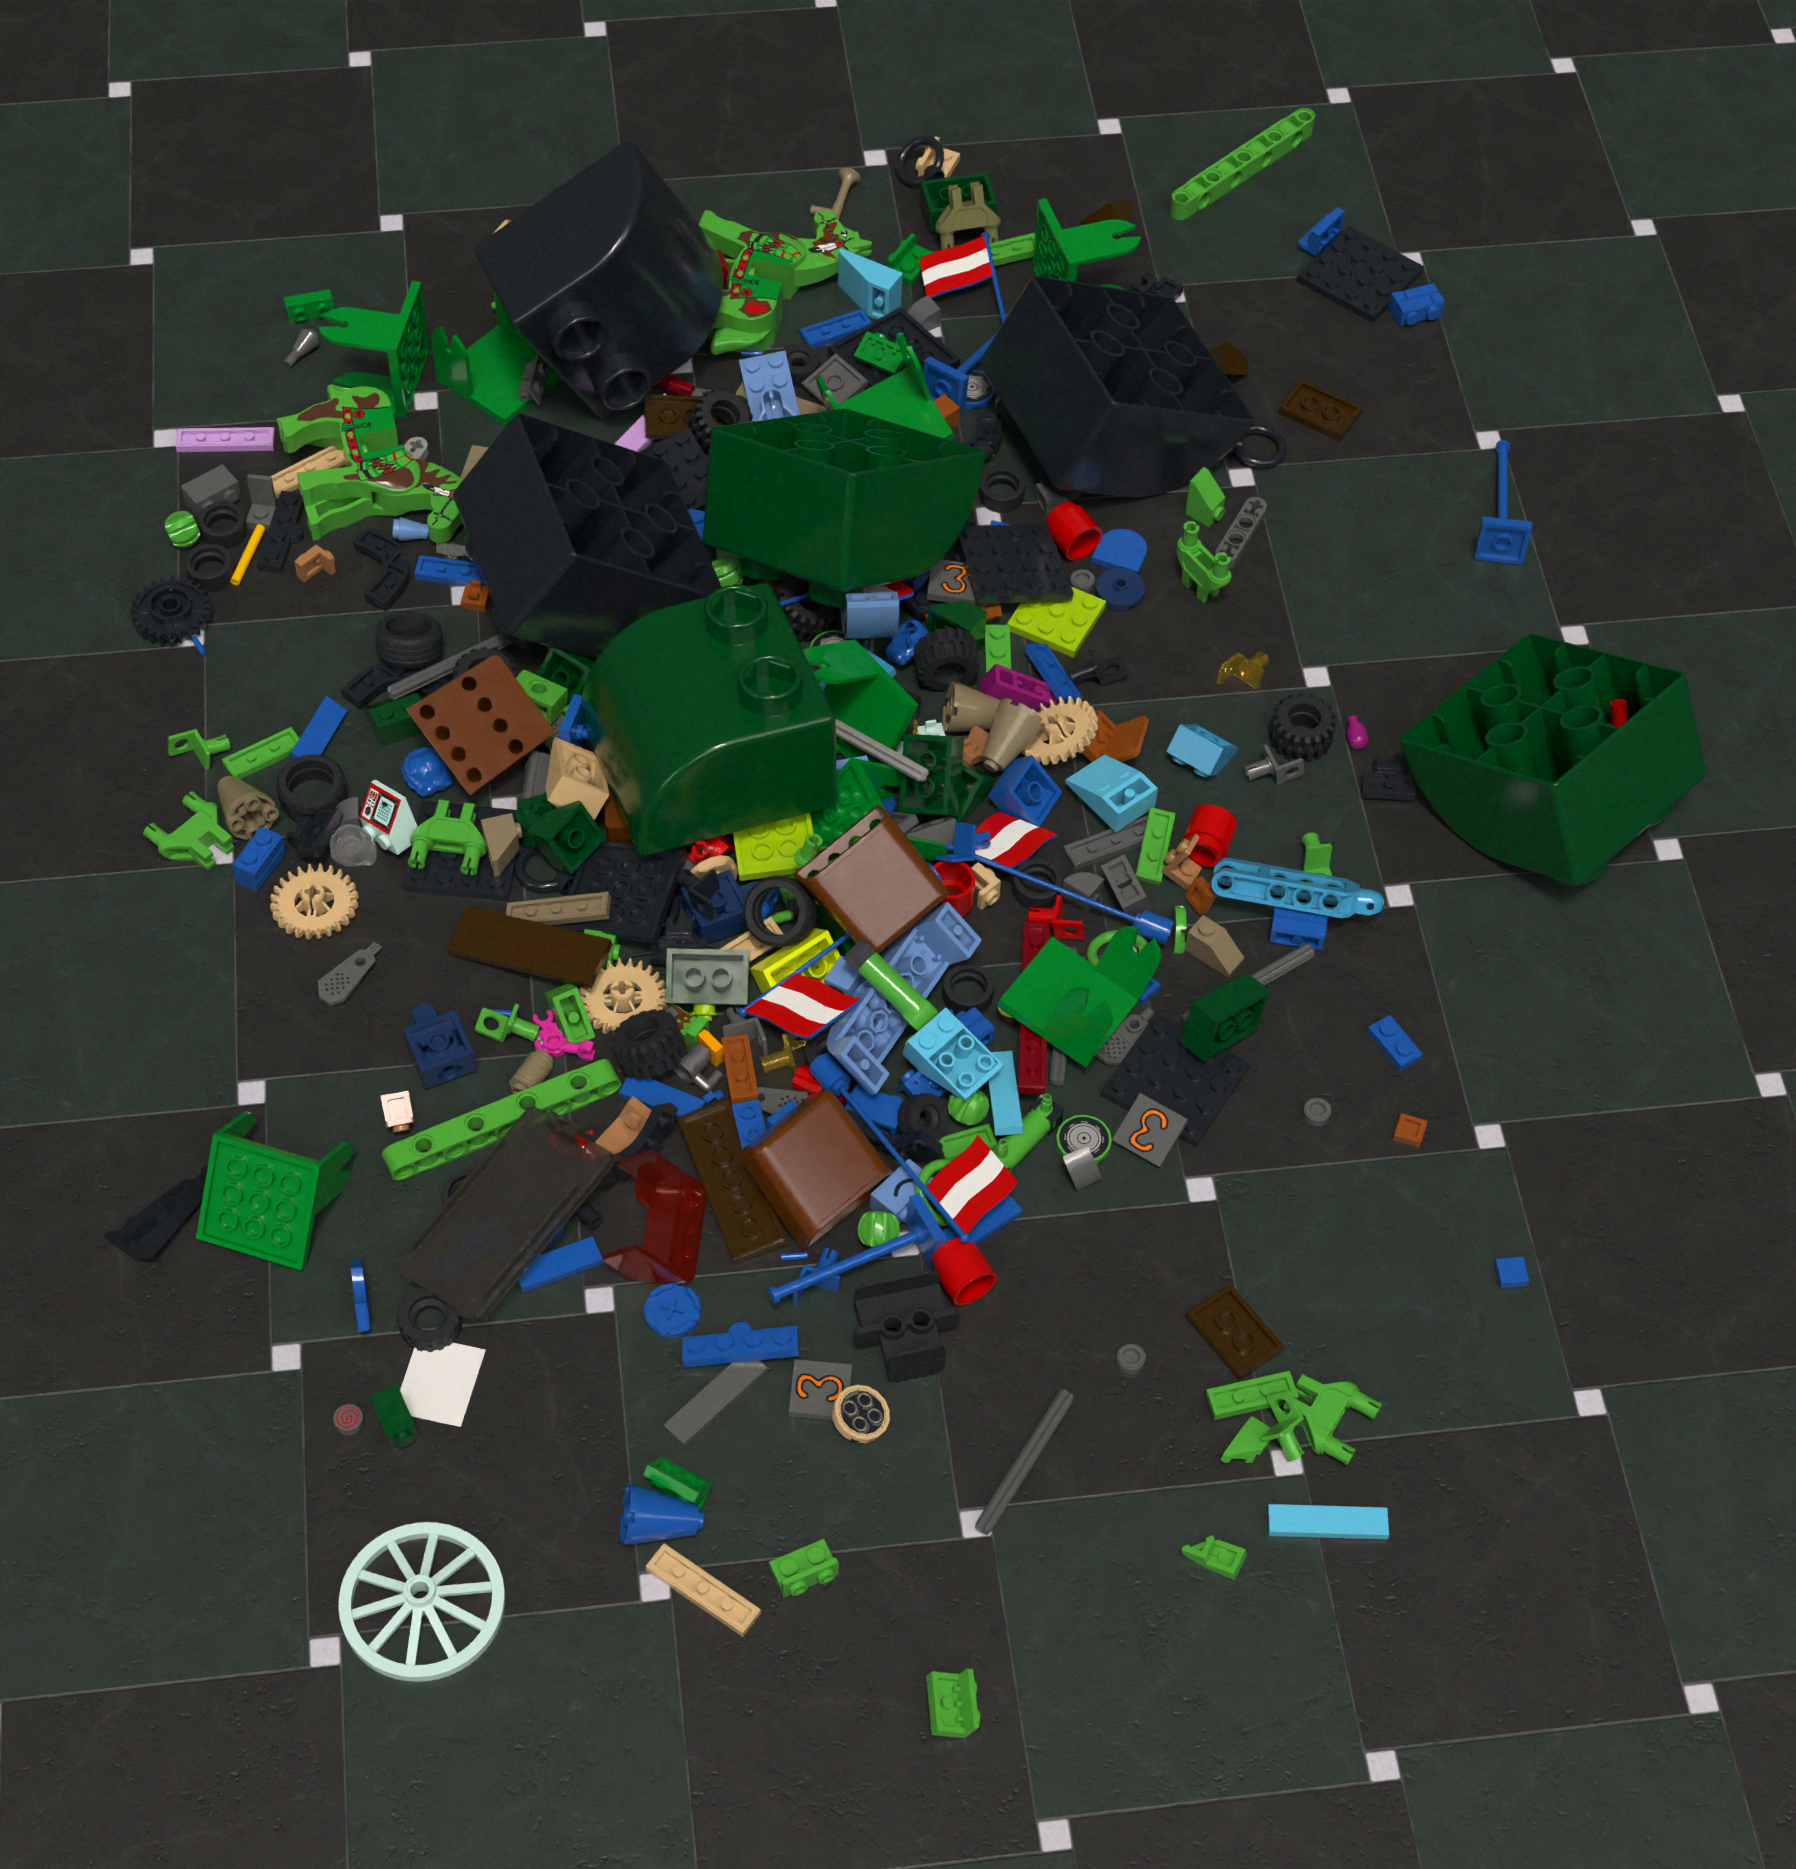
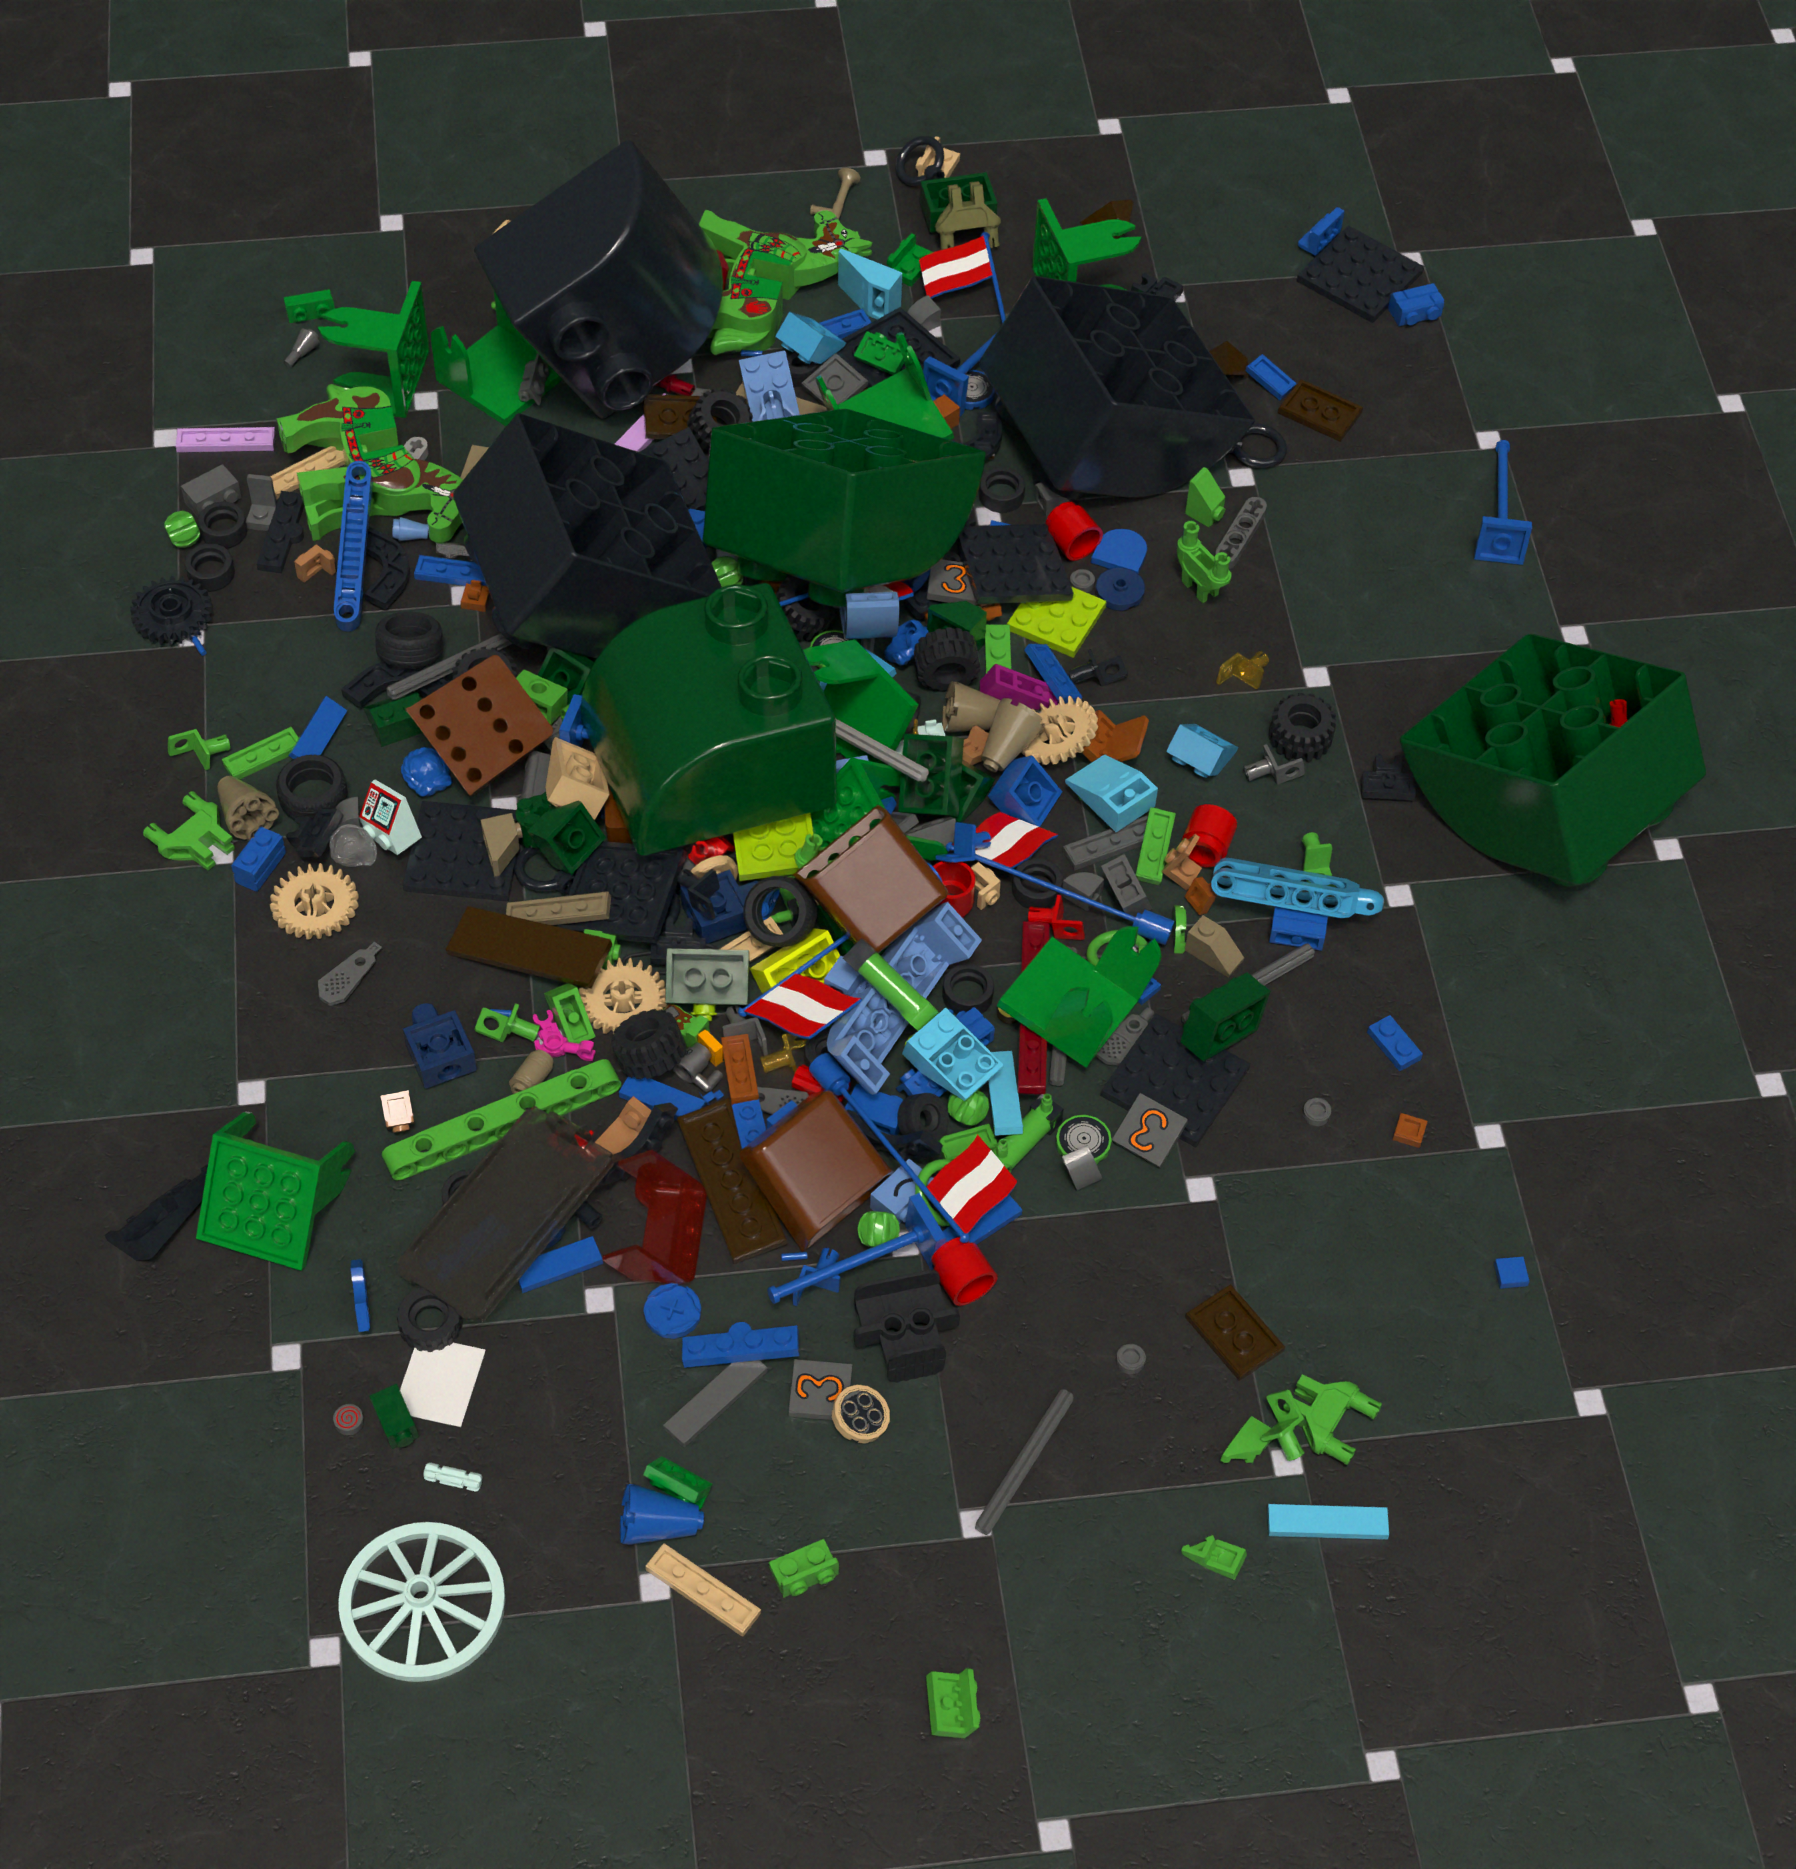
yellow piece [230,524,265,586] -> none
bright green connector [408,800,487,875] -> none
bright green plate [989,233,1035,266] -> none
bright green beam [1170,108,1315,220] -> none
bright green plate [1205,1371,1299,1420] -> none
magenta cylinder [1346,716,1369,750] -> none
none -> blue gear [334,461,373,632]
none -> light aqua axle [424,1463,482,1491]
none -> dark azure slope [776,312,846,364]
none -> blue tile [1245,354,1297,400]

